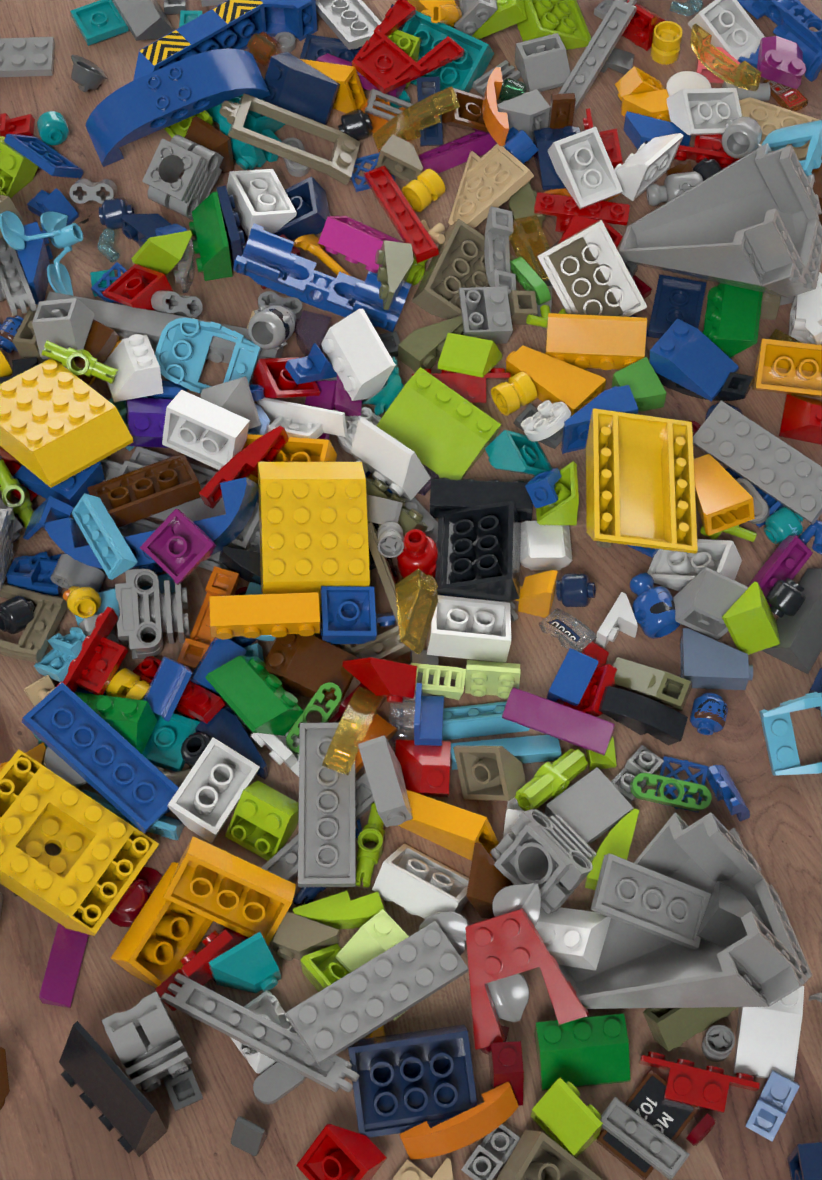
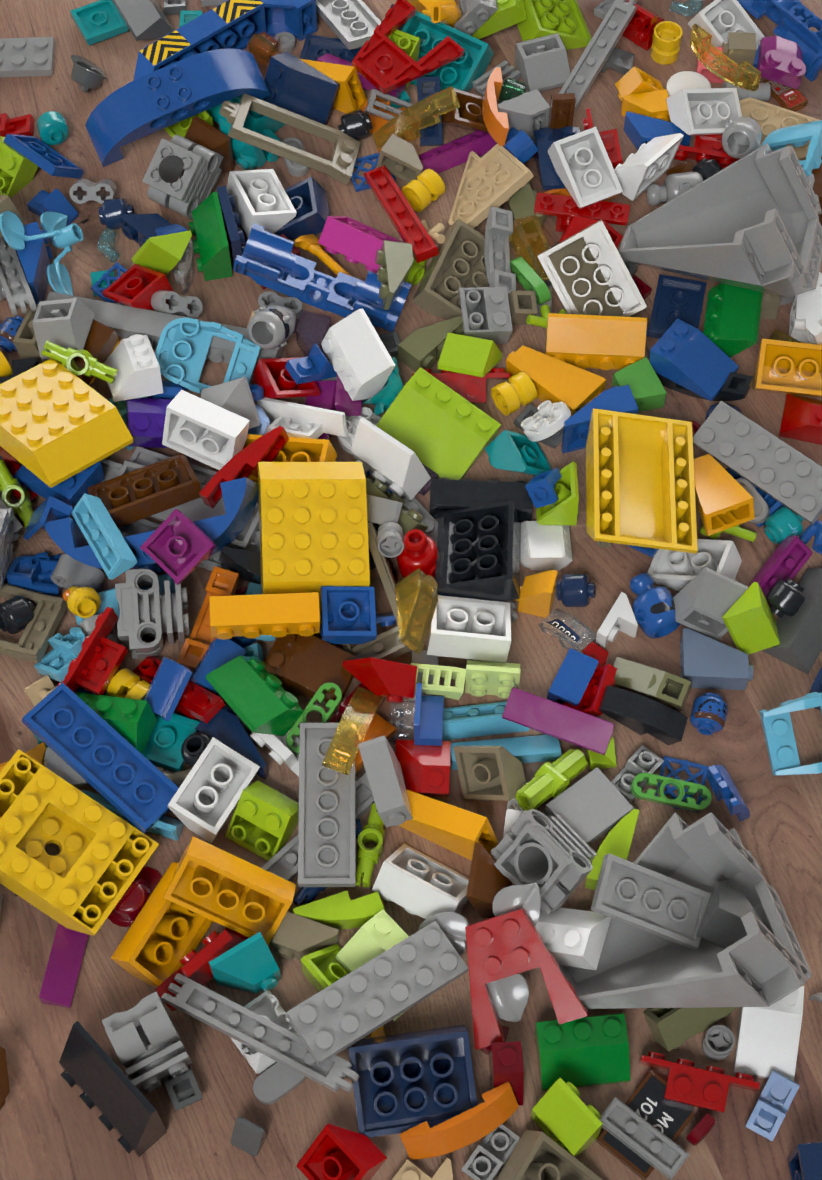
none -> dark tan brick [722,32,757,66]

